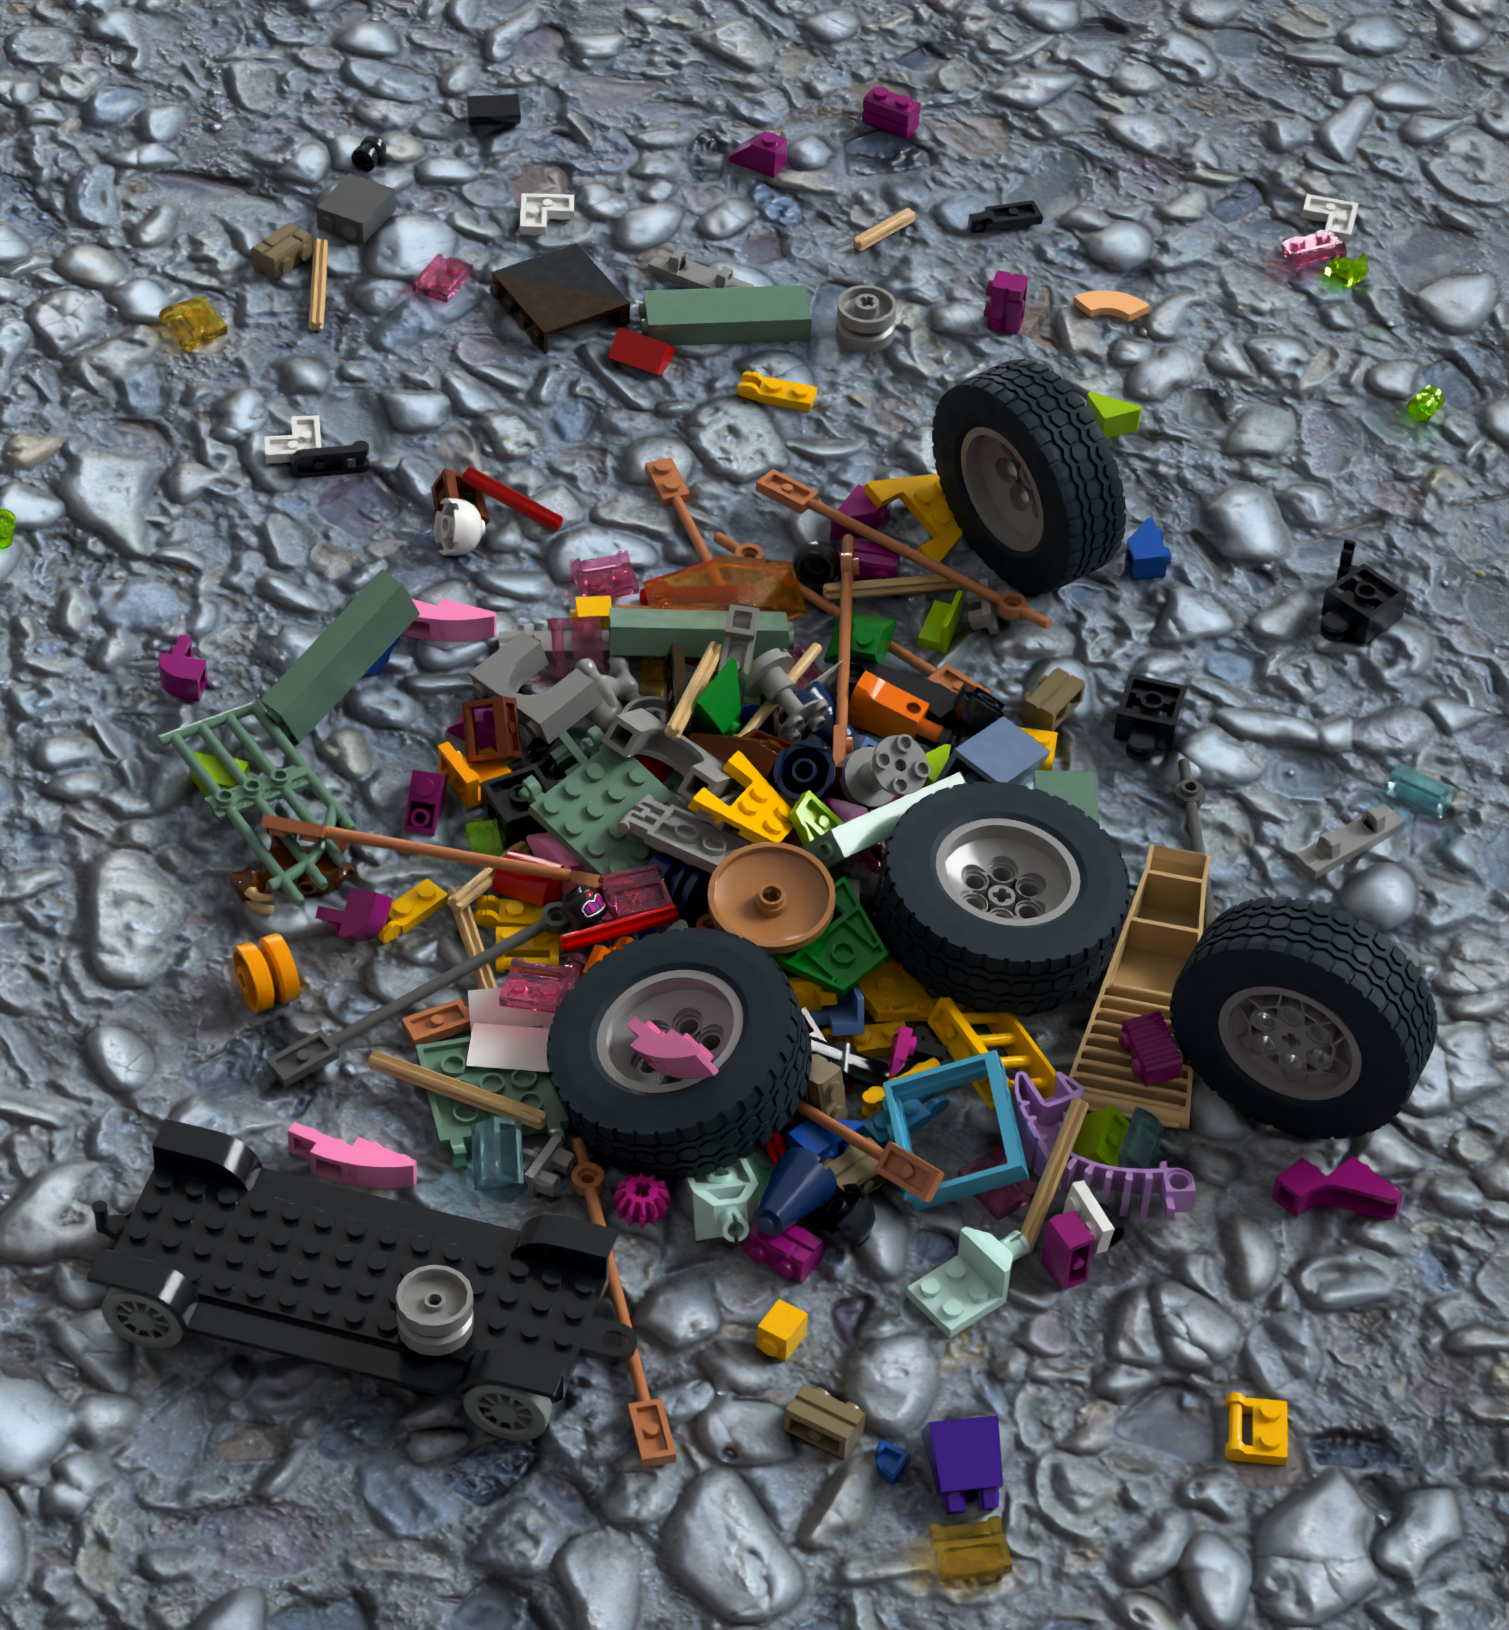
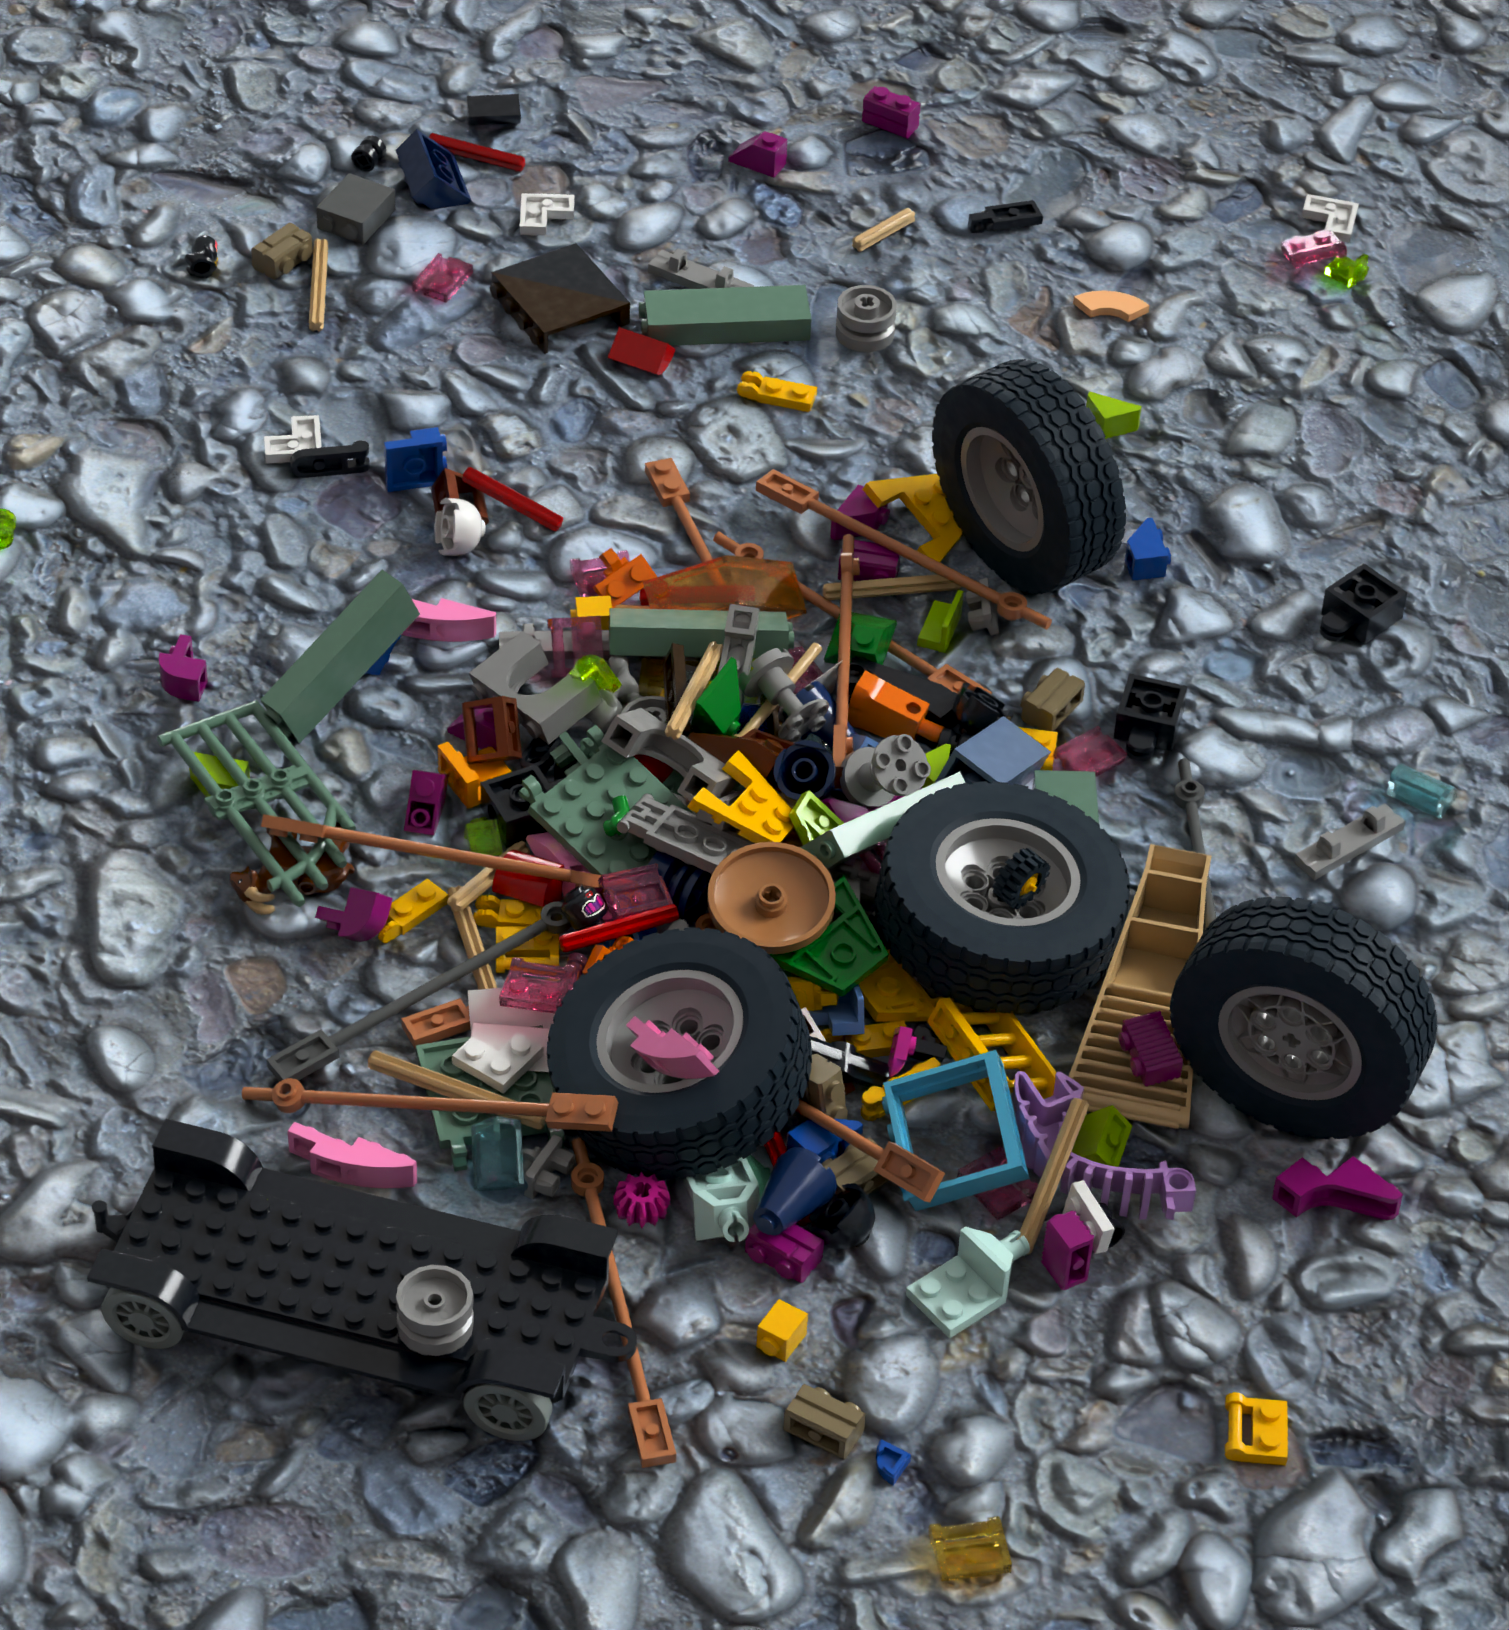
clear yellow plate [159,295,228,351] -> none
light orange wheel [232,933,301,1013] -> none
black piece [792,539,841,589] -> none
dark azure hinge [861,1093,950,1149] -> none
dark purple hips [921,1415,1003,1515] -> none
magenta brick [984,270,1028,335] -> none
clear light blue brick [1117,1106,1164,1169] -> none
black plate [1336,540,1357,581] -> none
clear neon green wheel [1407,385,1445,422] -> none
none -> black animal [184,235,218,278]
none -> nougat bar [242,1078,619,1132]
none -> blue plate [384,427,448,492]
none -> dark blue slope [395,129,472,209]
none -> red axle [429,133,525,172]
none -> white plate [452,1032,544,1094]
none -> clear neon green bracket [569,654,622,693]
none -> orange hinge [593,548,658,608]
none -> green arm [603,796,630,837]
none -> black wheel [992,848,1050,909]
none -> clear pink plate [1053,726,1127,777]

